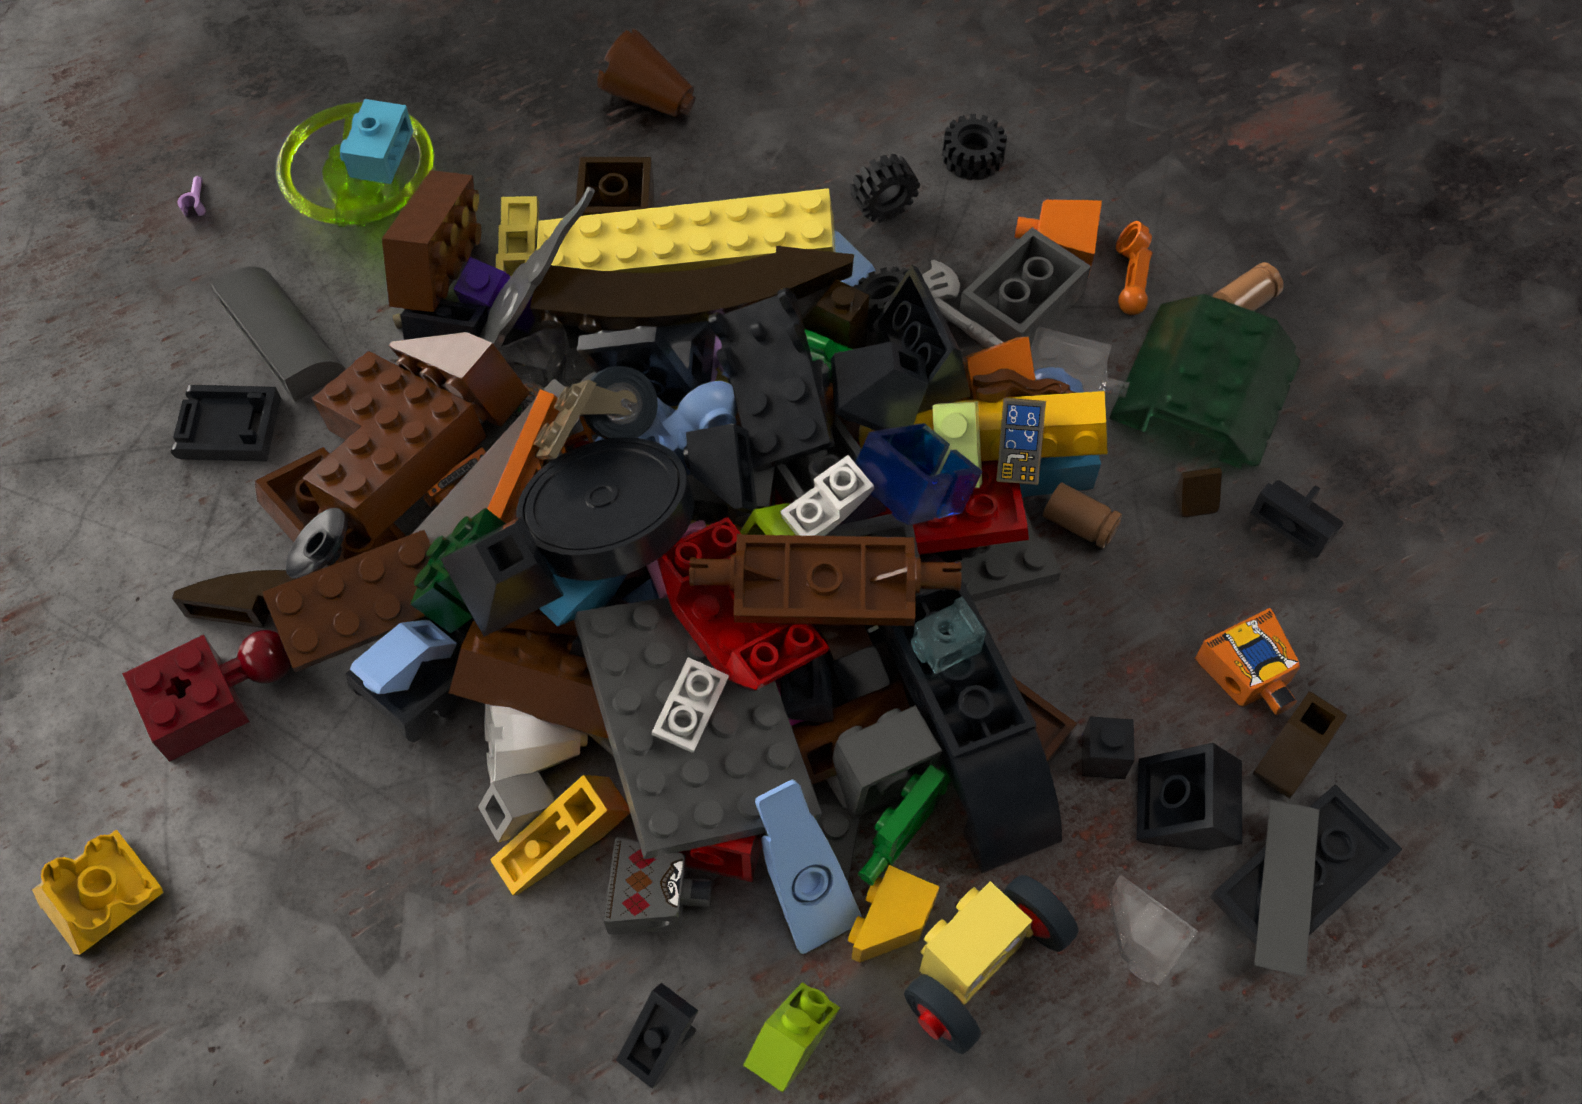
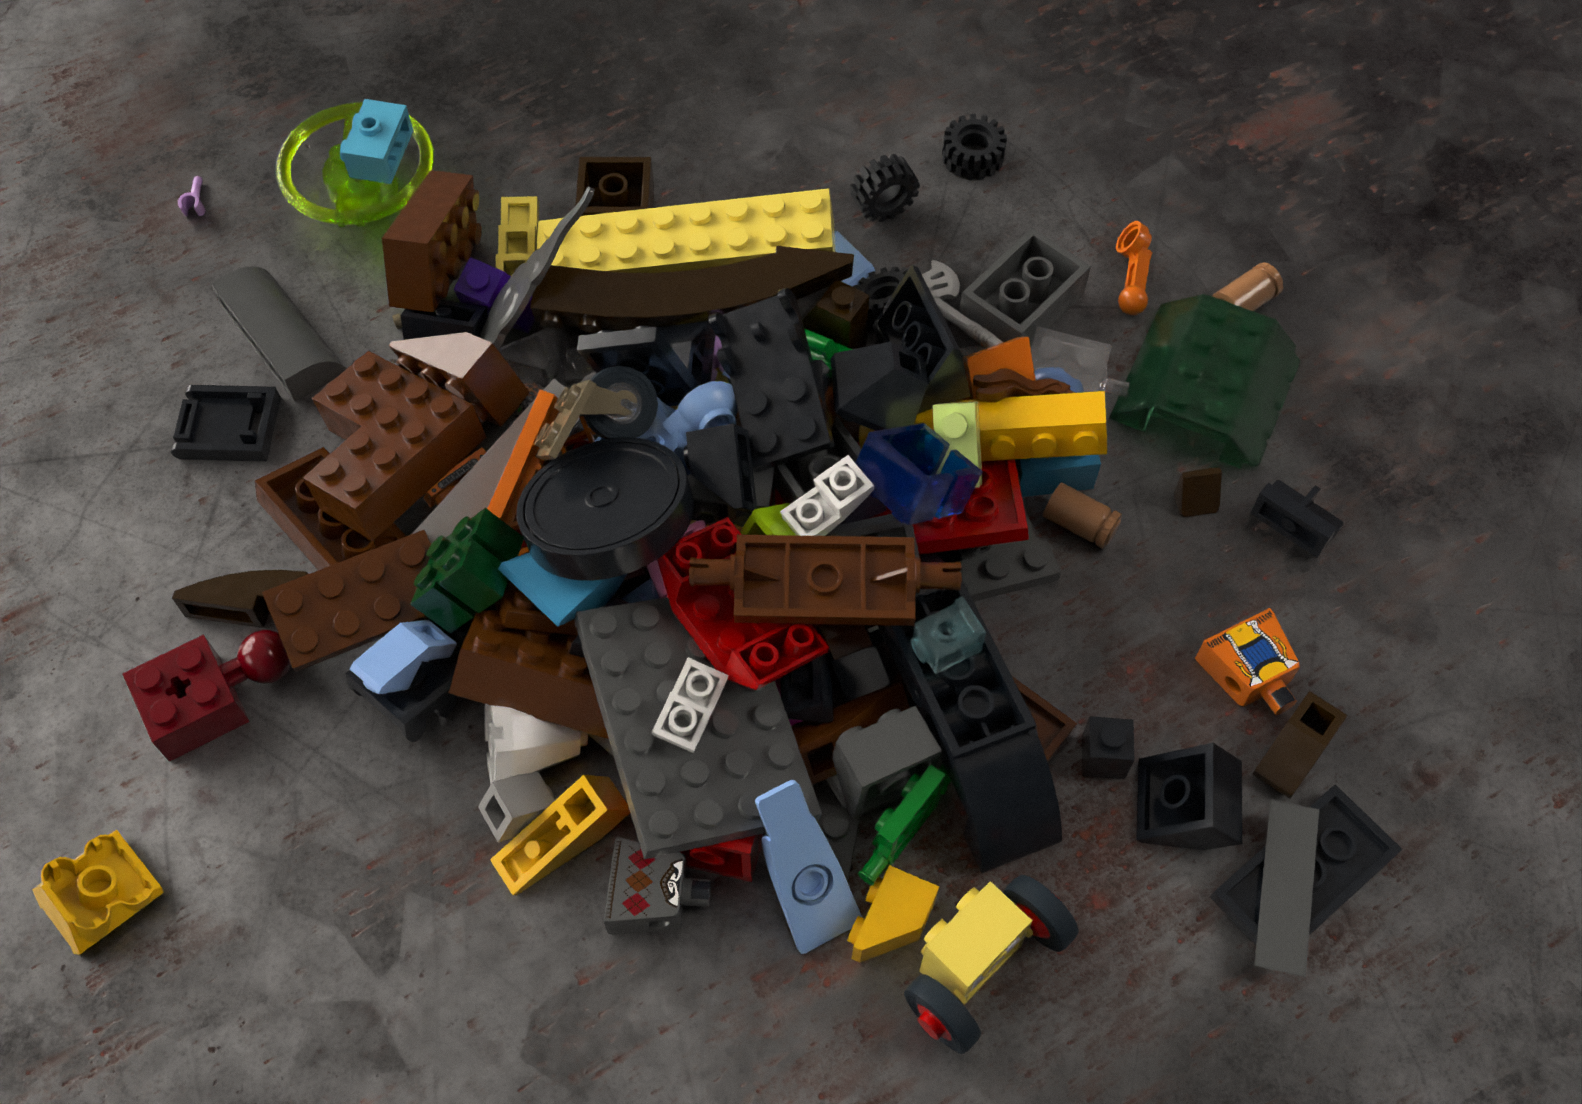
black dish [286,508,348,579] -> none
black slope [441,517,564,637] -> none
reddish brown cone [597,28,696,117] -> none
black slope [616,982,699,1089] -> none
lime slope [743,982,841,1092] -> none
tile [997,398,1046,485] -> none
orange torso [1014,199,1102,274] -> none
clear slope [1108,875,1198,986] -> none

